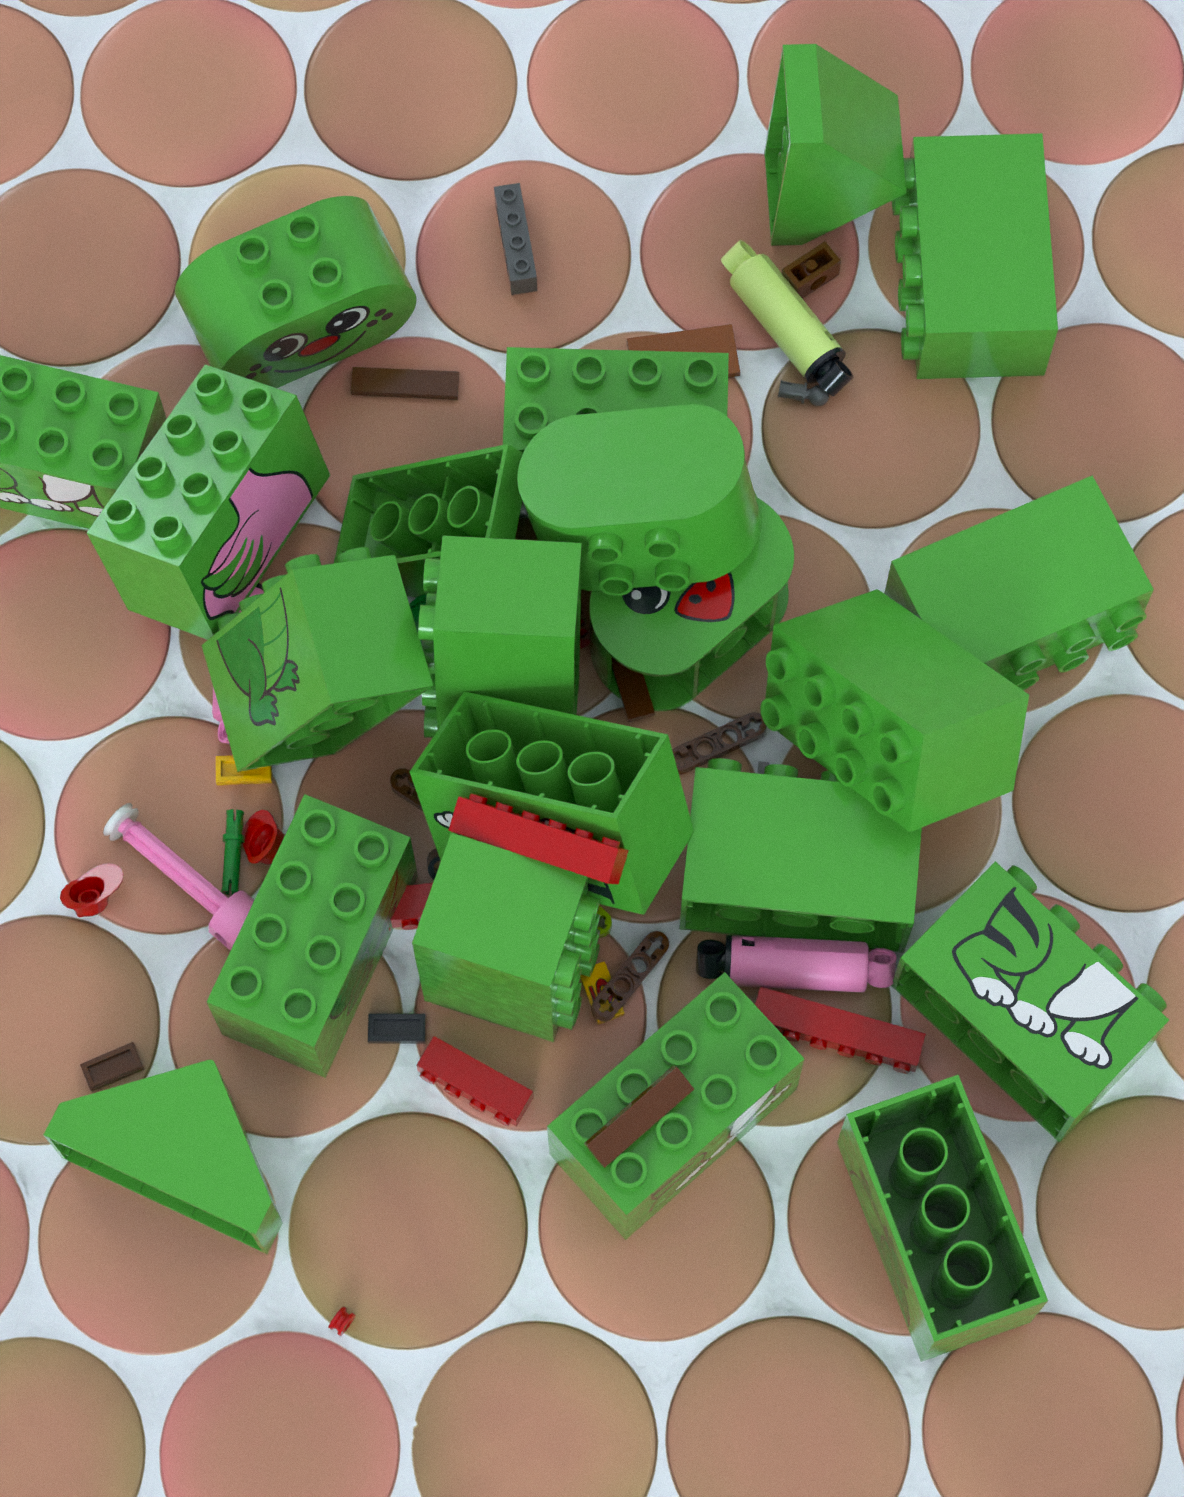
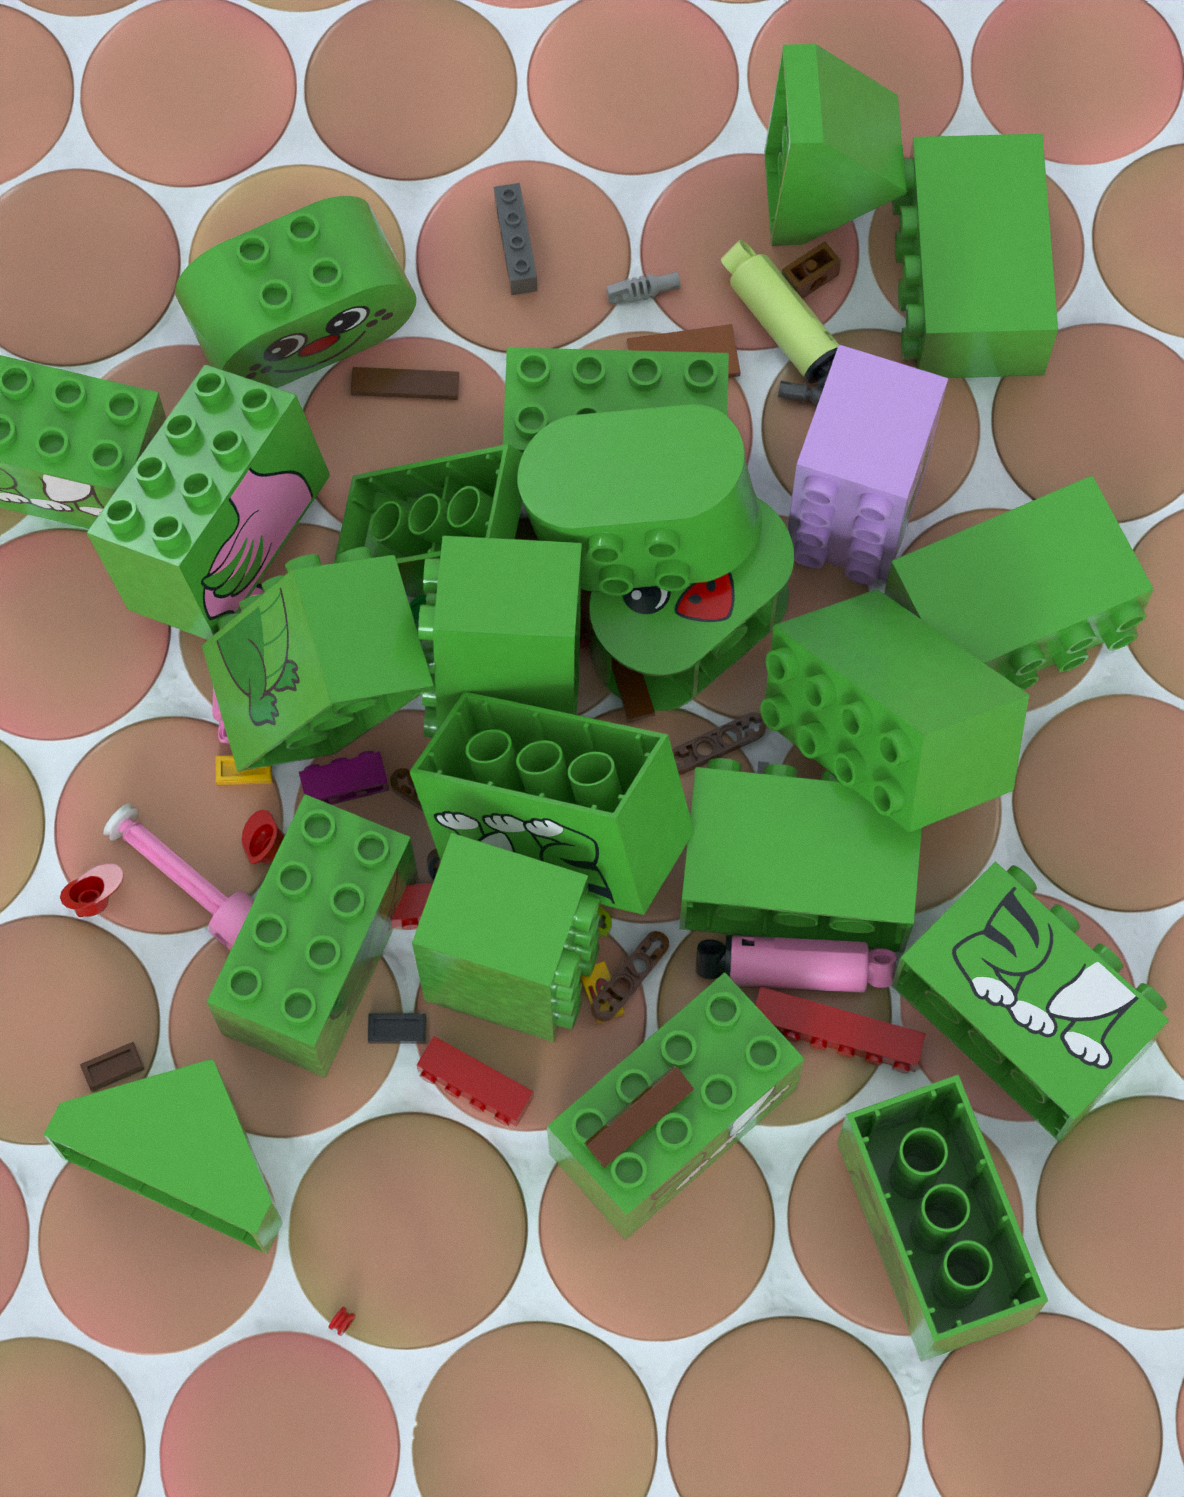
green pin [221,809,245,895] -> none
red brick [448,793,629,885] -> none
none -> magenta brick [299,751,389,805]
none -> light grey hinge [606,272,681,304]
none -> lavender brick [788,344,948,585]

